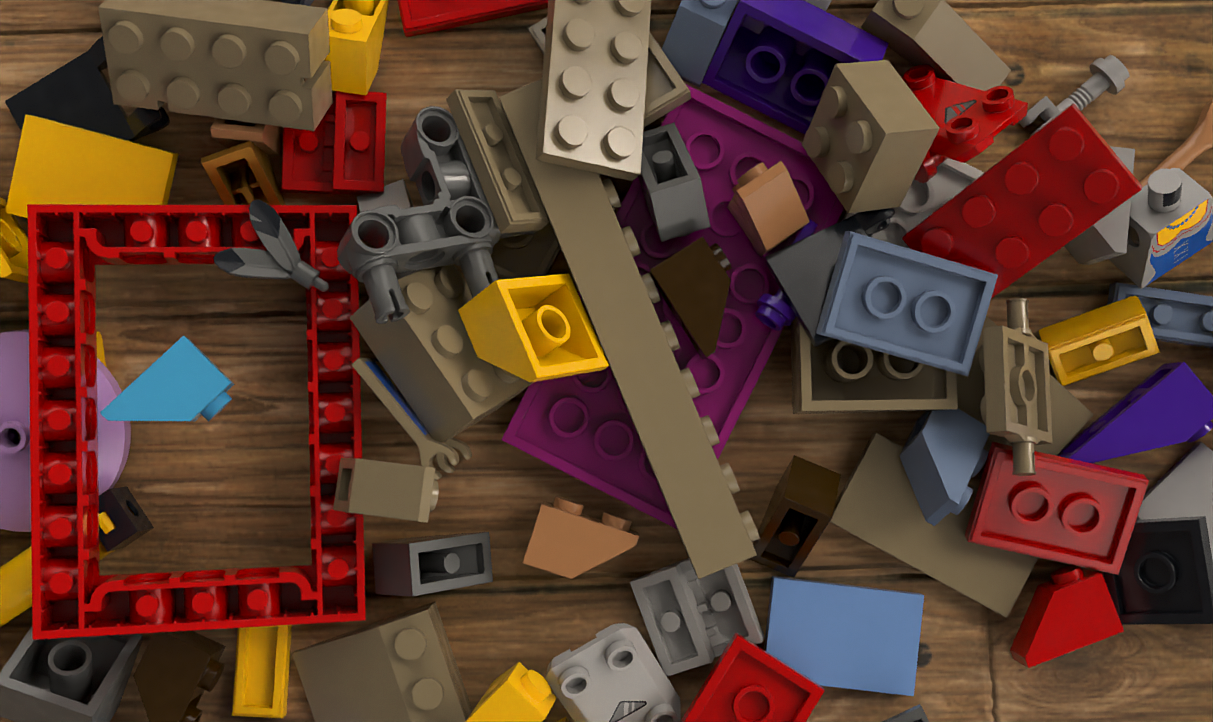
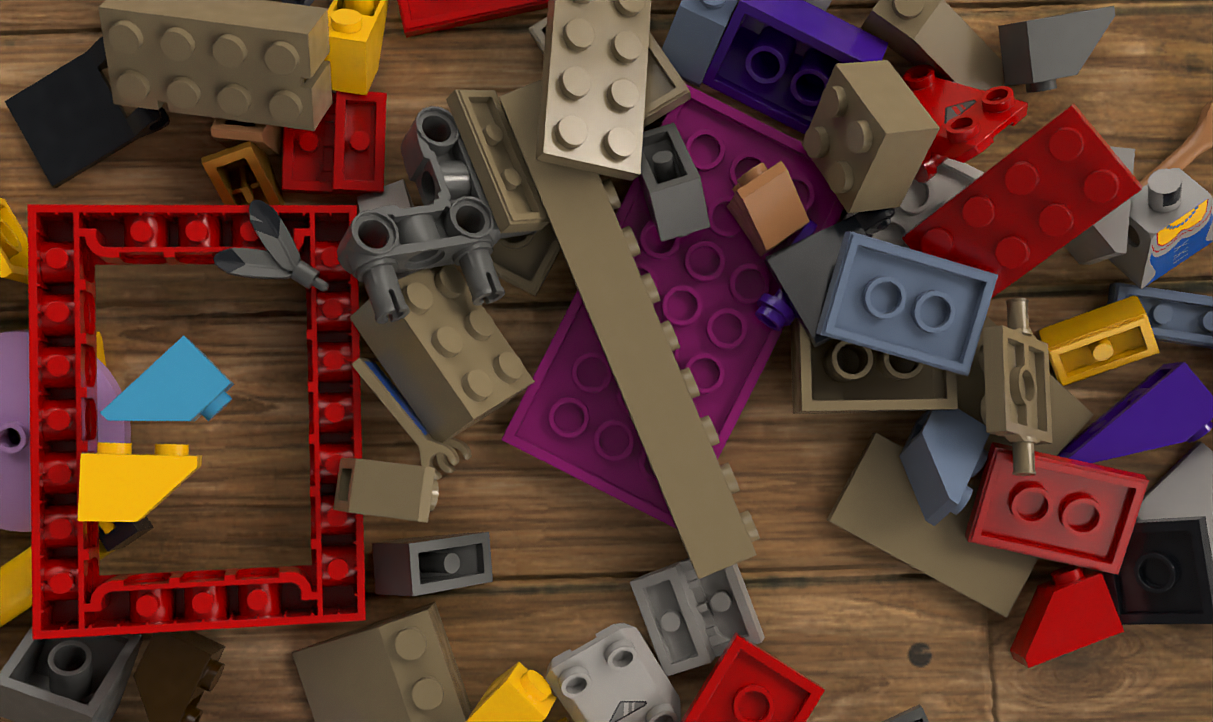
yellow tile [5,114,179,218] -> none
yellow tile [232,625,292,719] -> none
yellow slope [458,274,610,383] -> none
medium nougat slope [522,496,639,579] -> none
dark brown slope [649,236,732,360] -> none
dark brown slope [749,455,841,578] -> none
medium blue tile [764,576,924,696] -> none
light grey hinge [1019,55,1130,136] -> none
none -> yellow slope [78,442,202,522]
none -> dark grey slope [998,6,1115,93]

